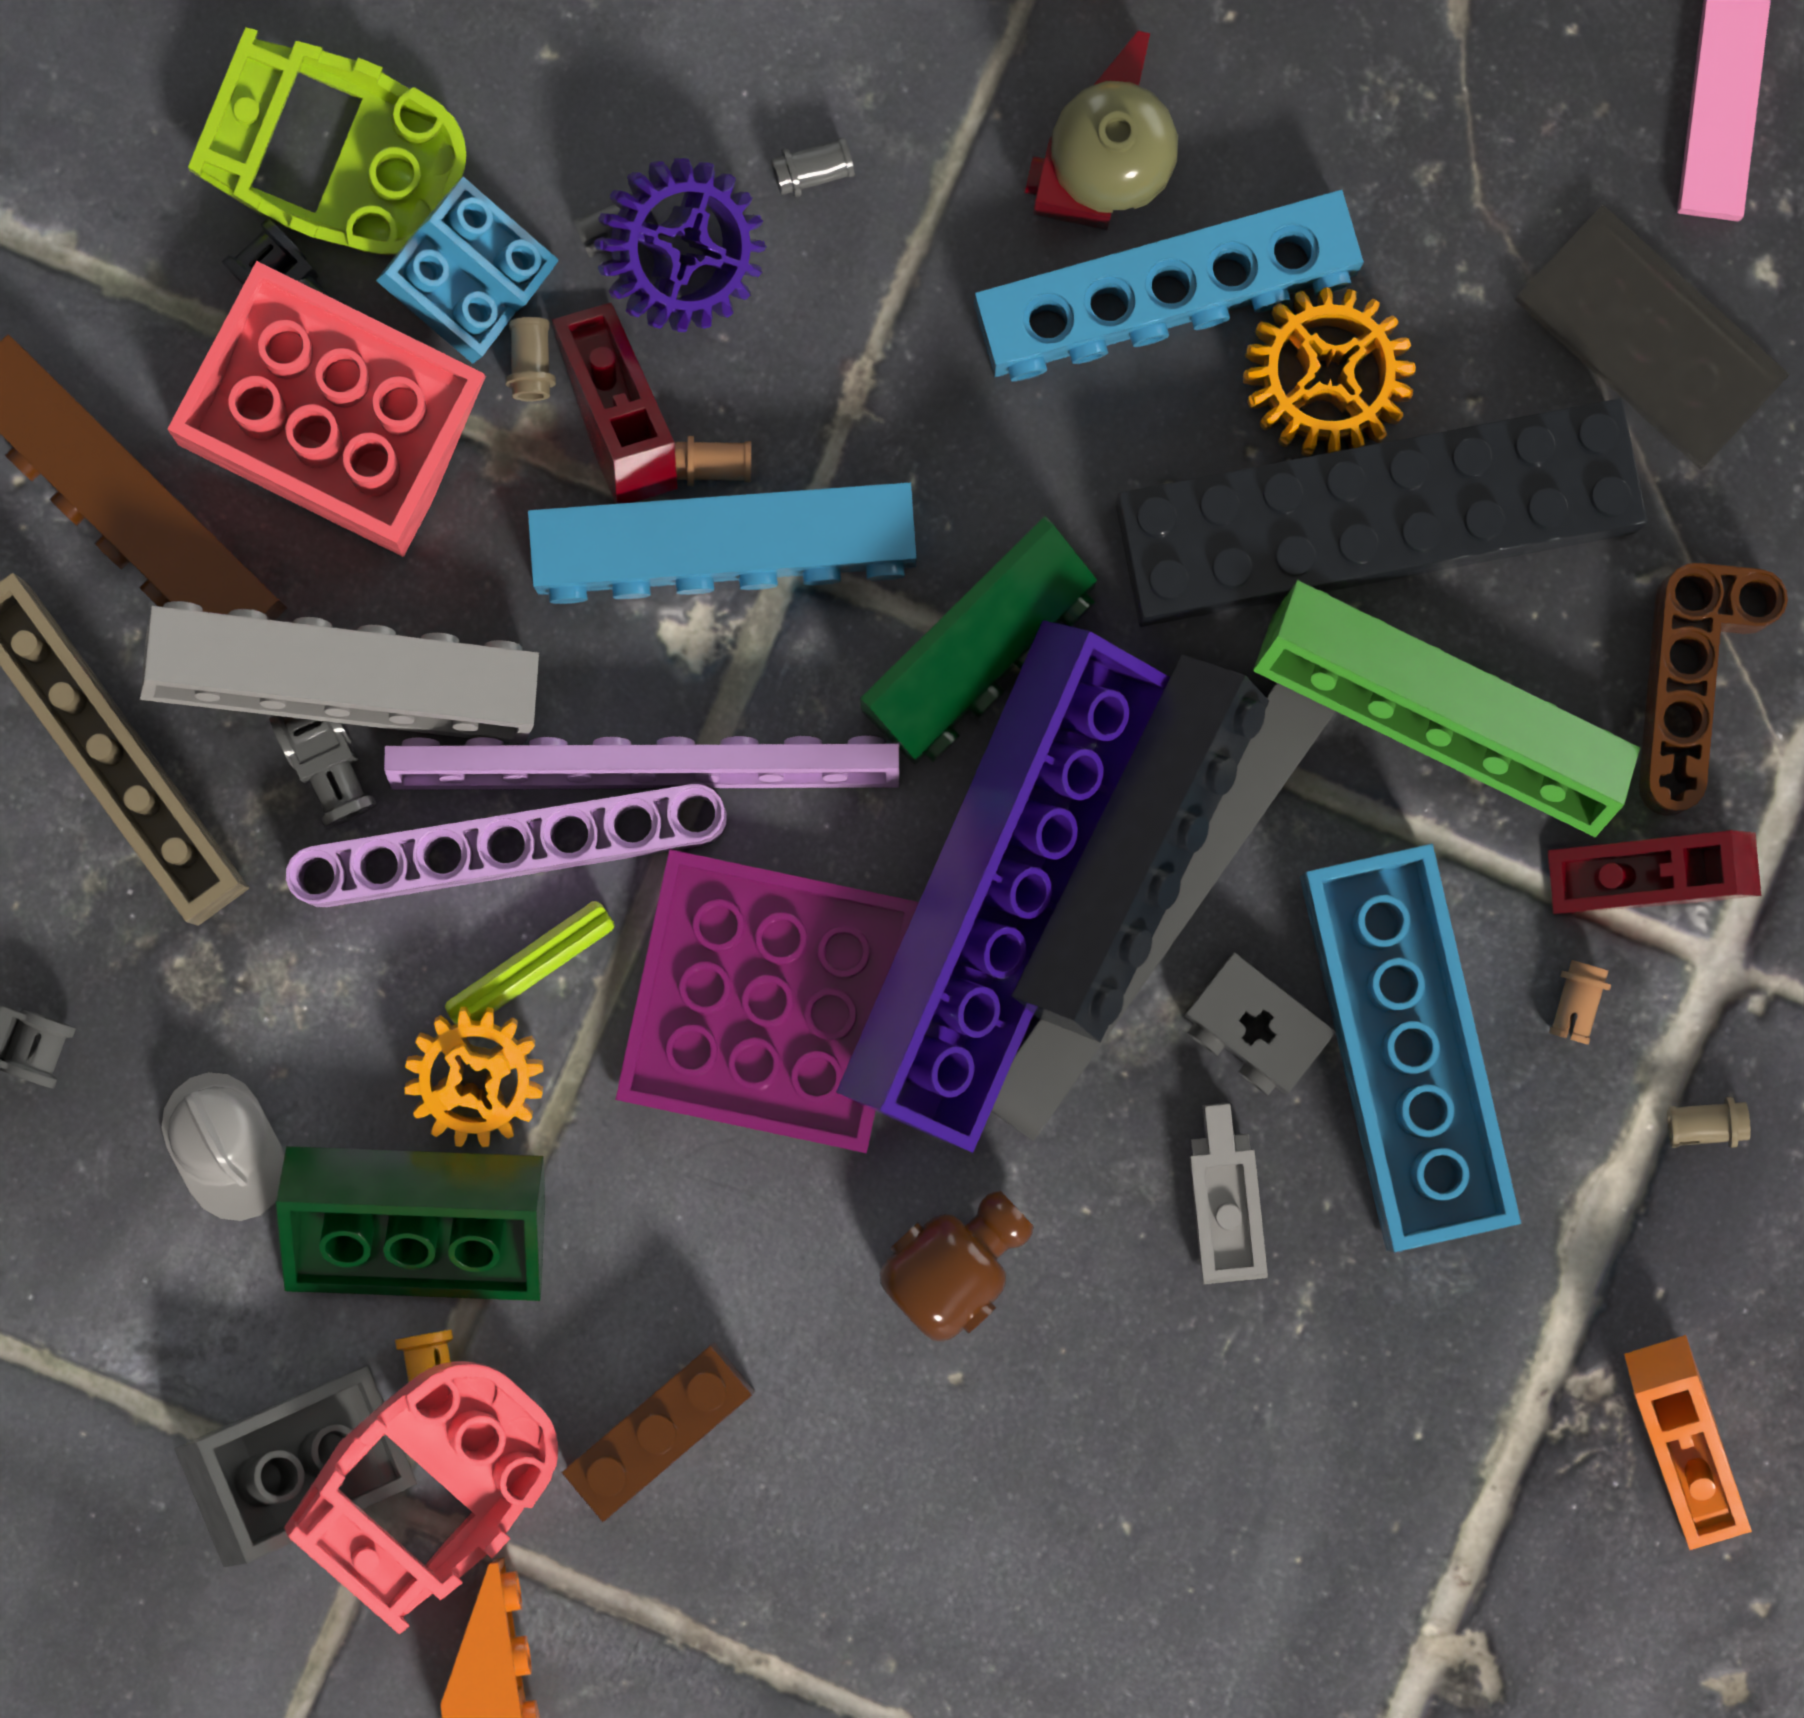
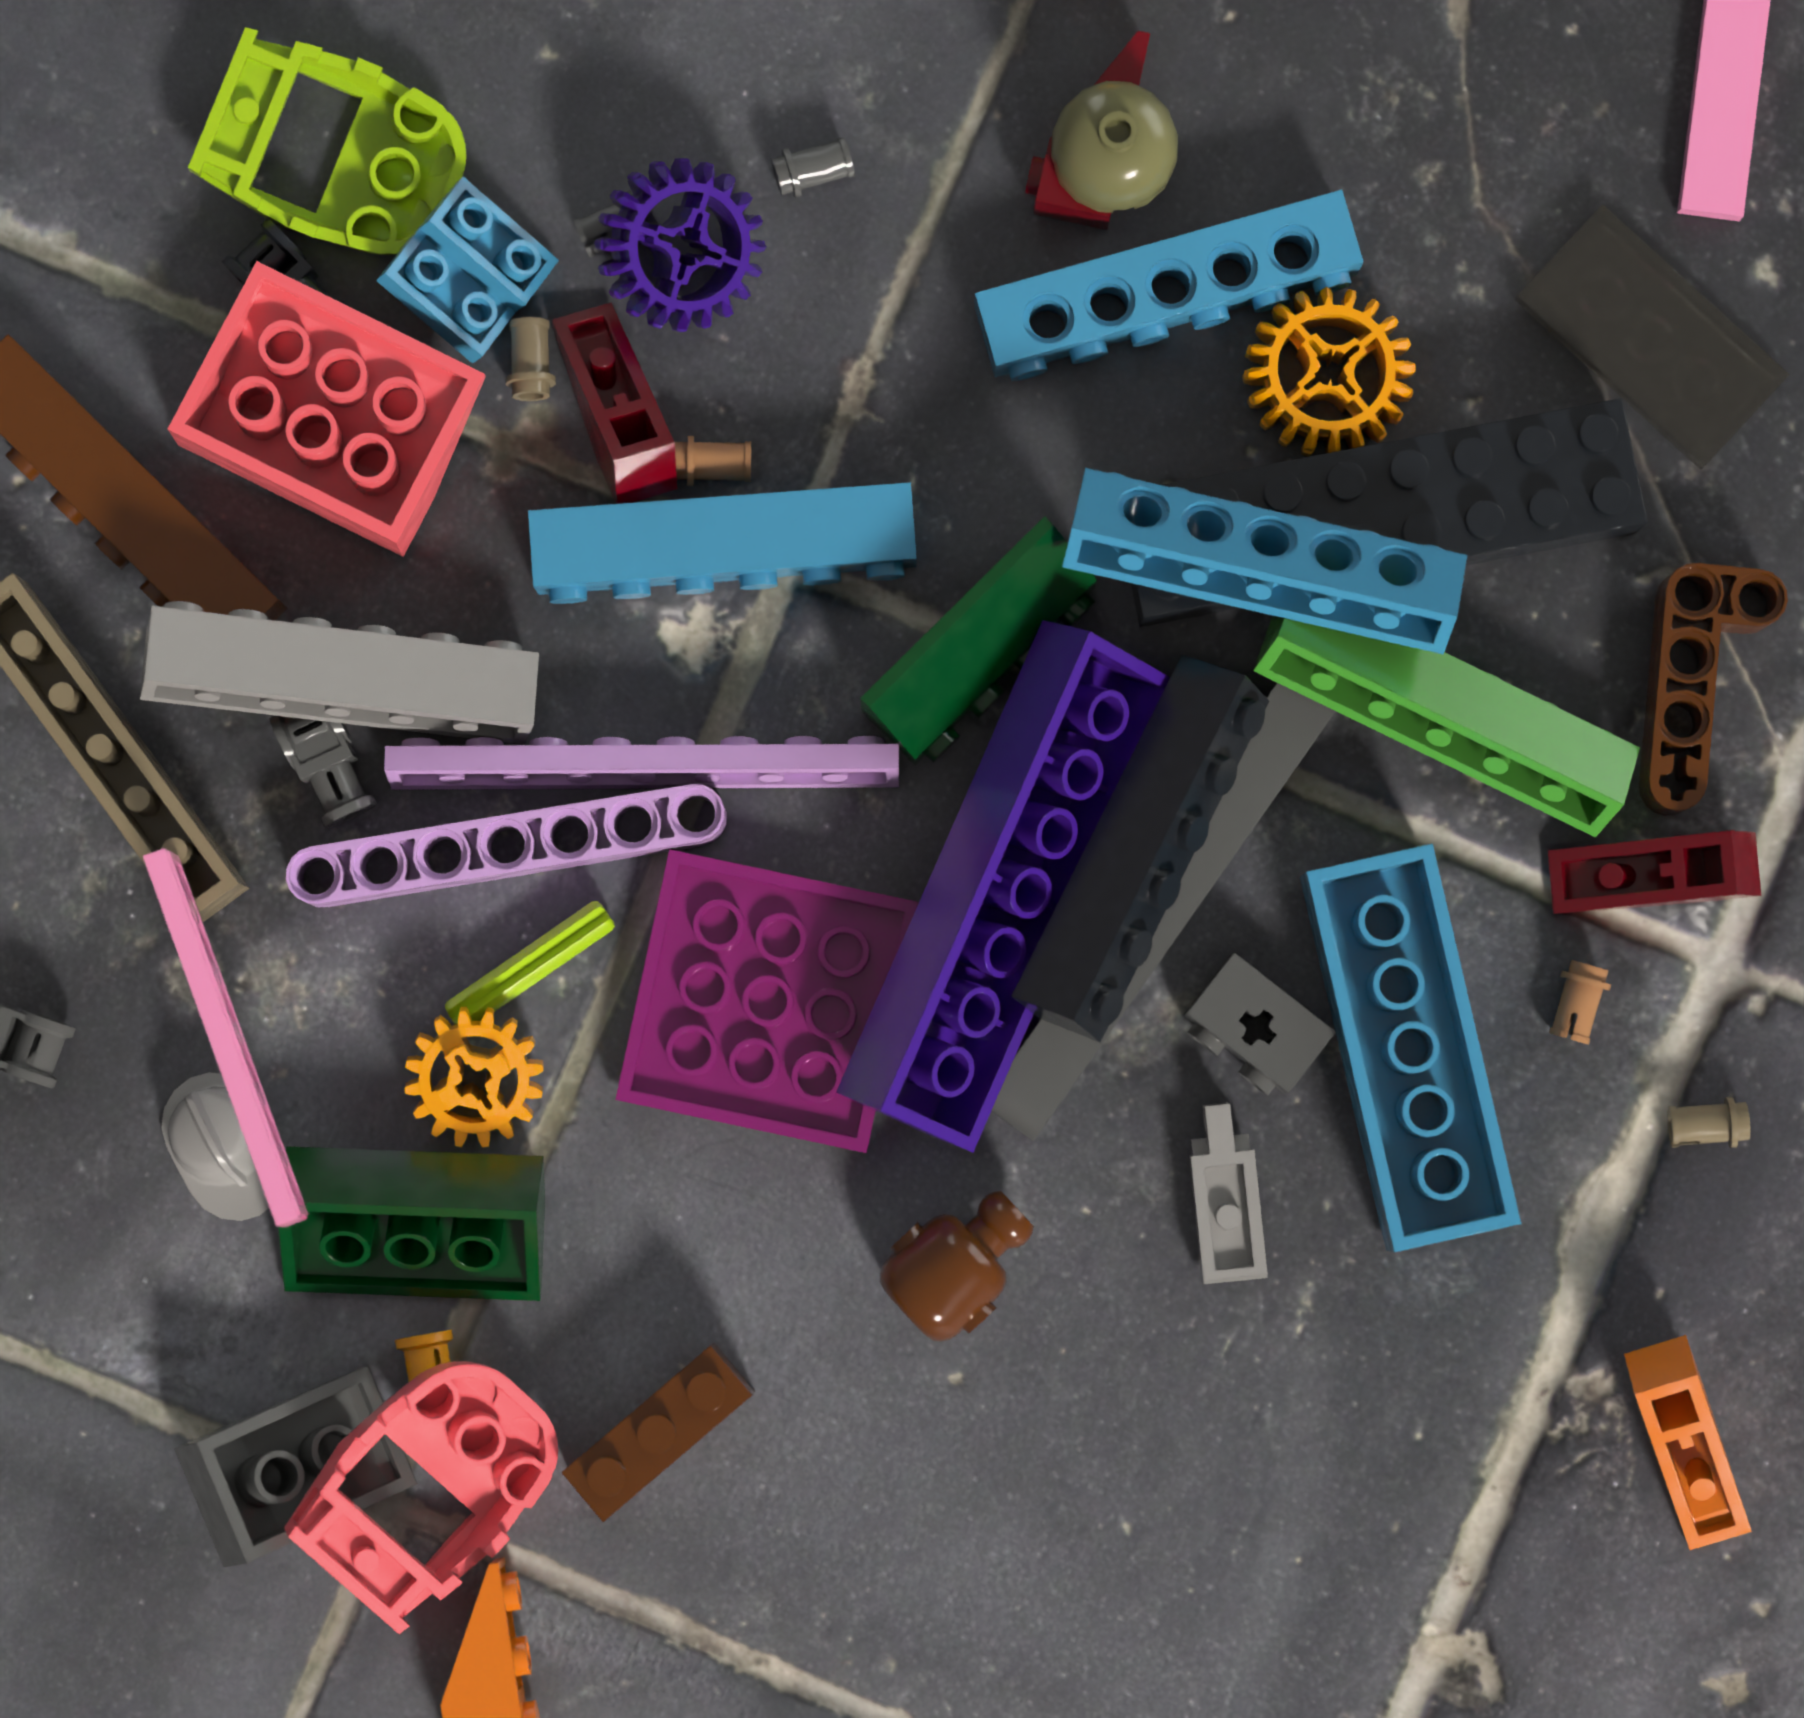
none -> bright pink tile [143,848,309,1227]
none -> dark azure brick [1063,468,1467,654]

